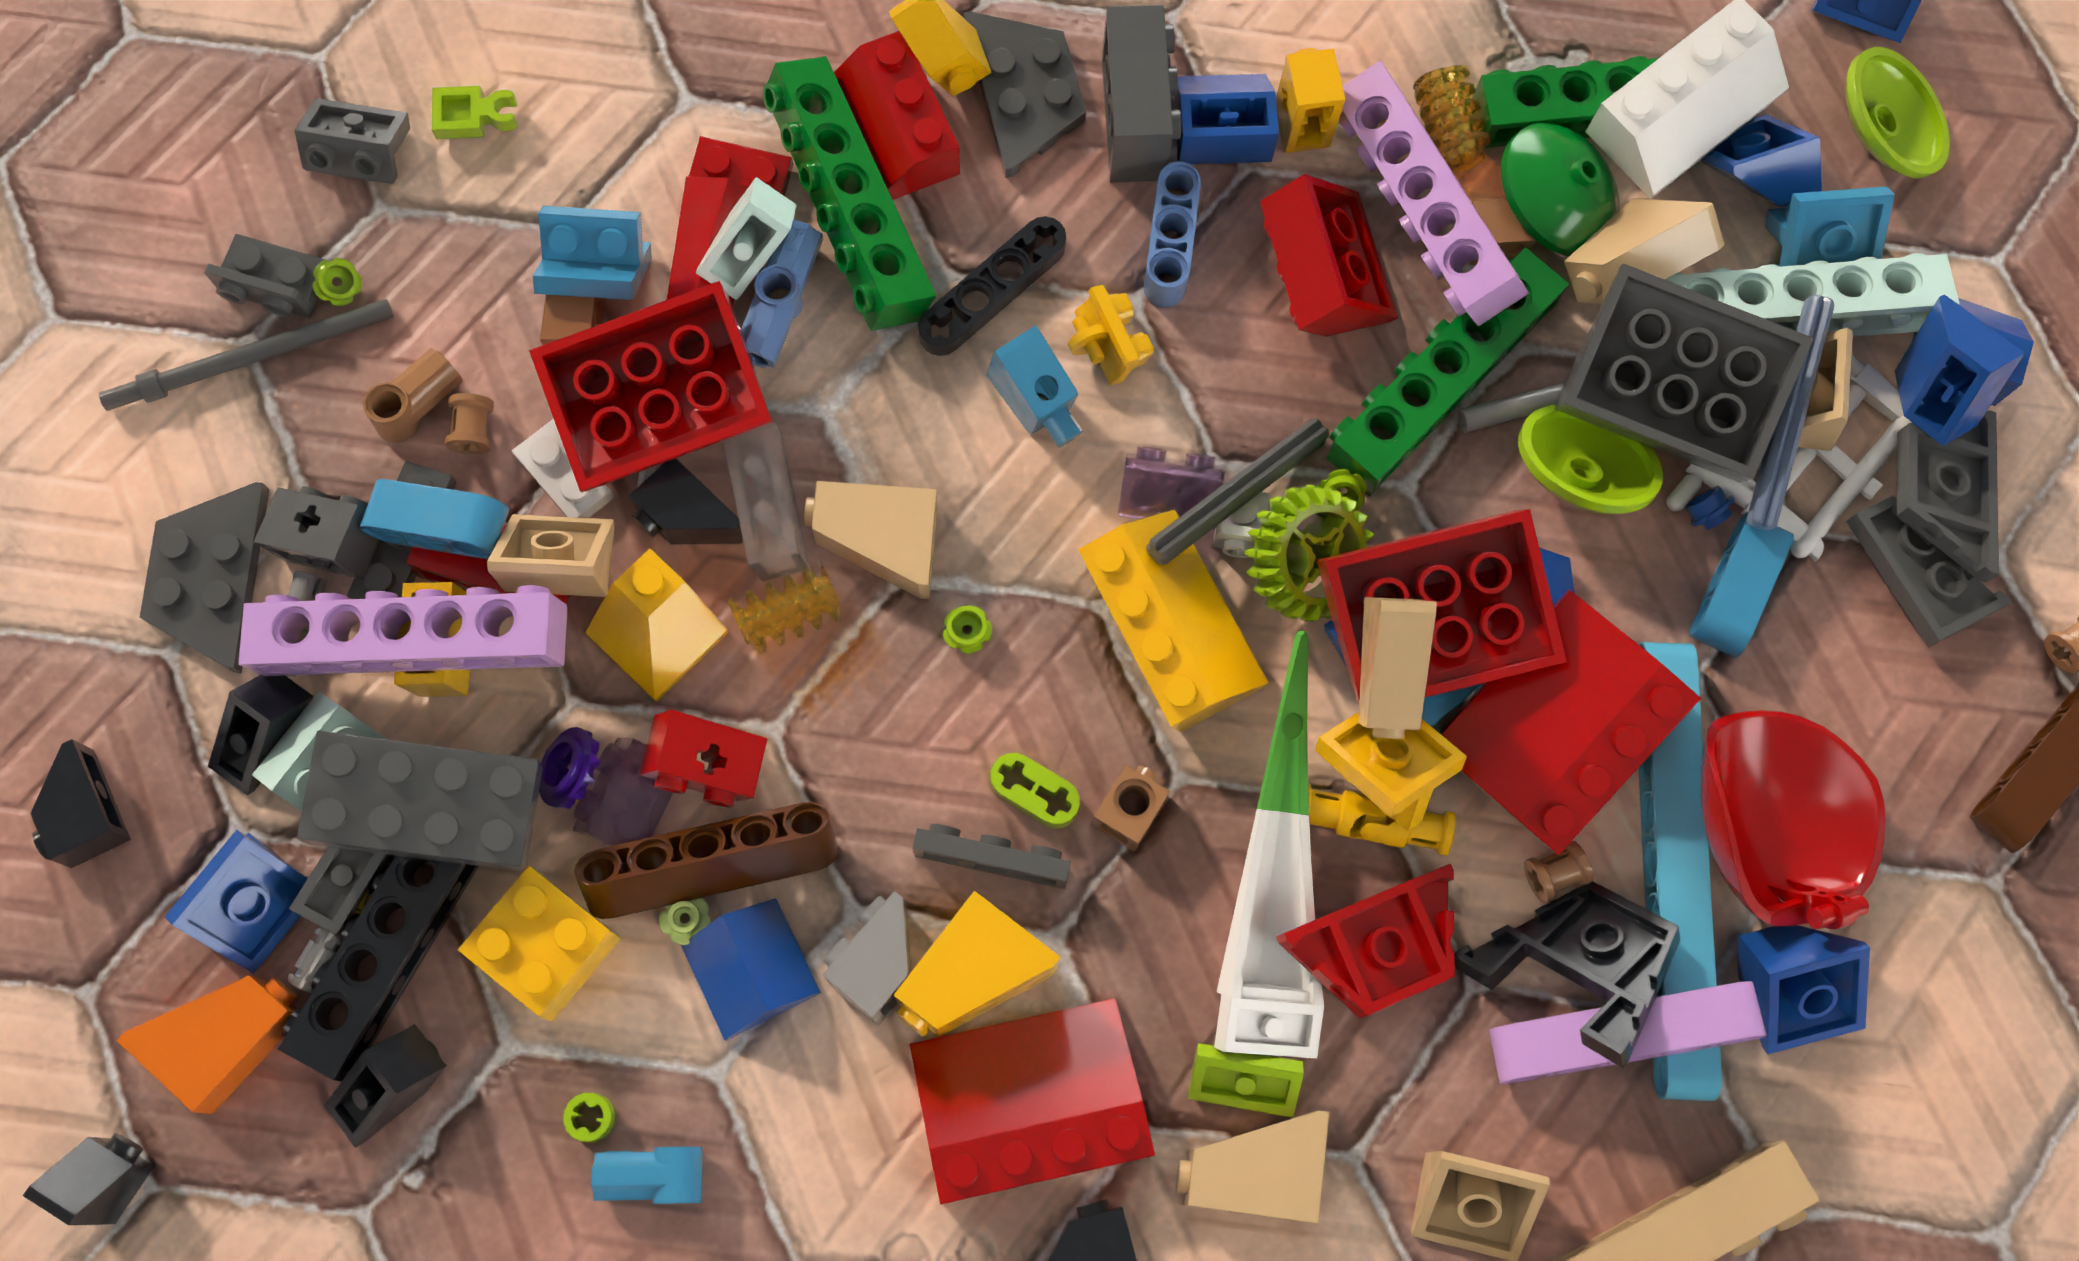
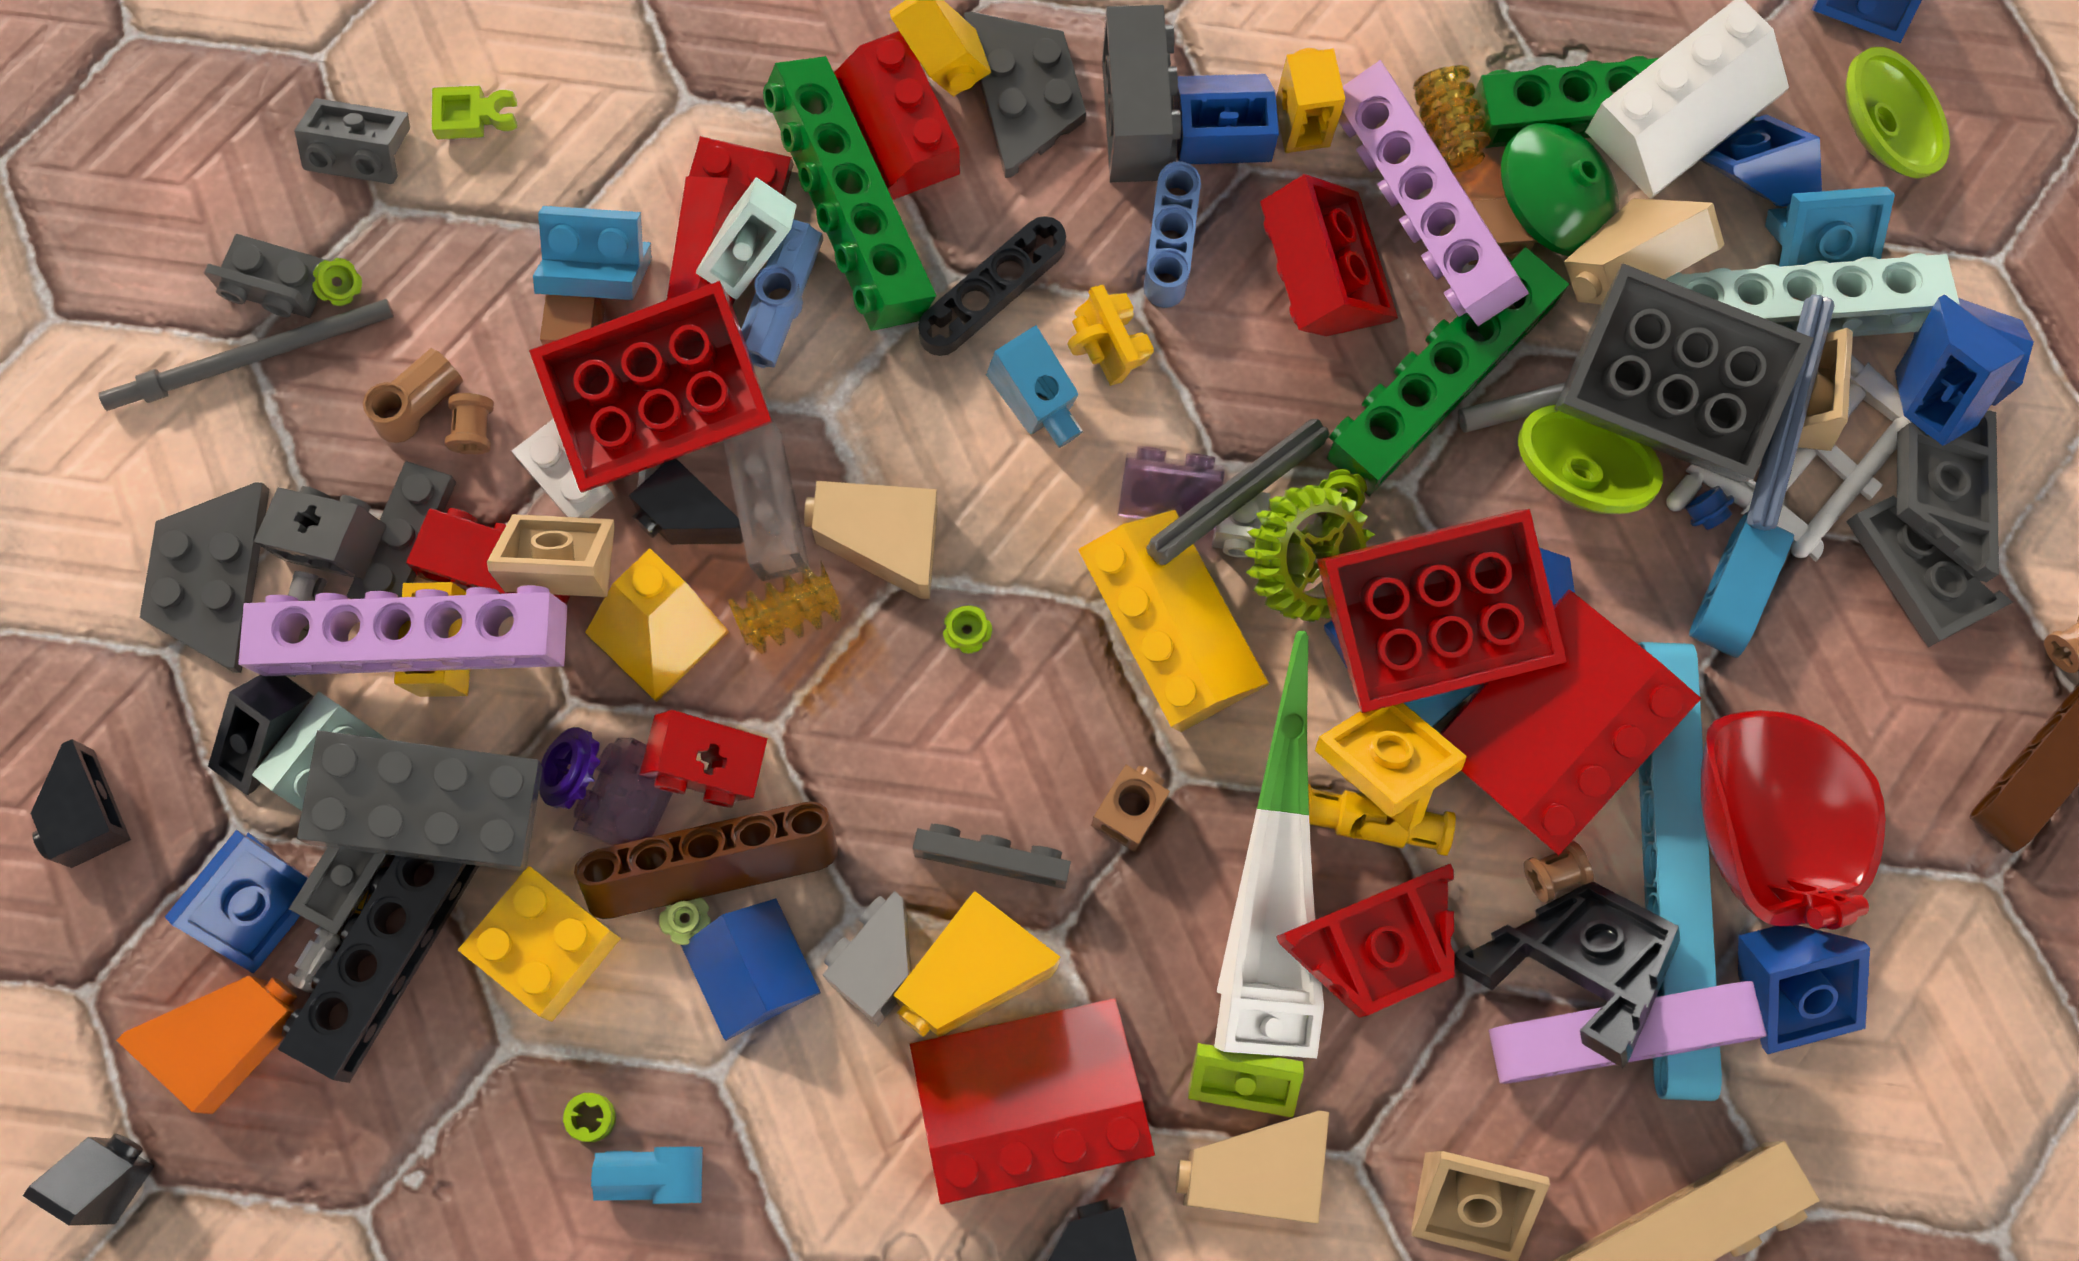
black slope [324,1024,447,1148] -> none
dark azure beam [359,479,510,559] -> none
lime beam [990,753,1080,828] -> none
tan slope [1358,597,1437,739] -> none

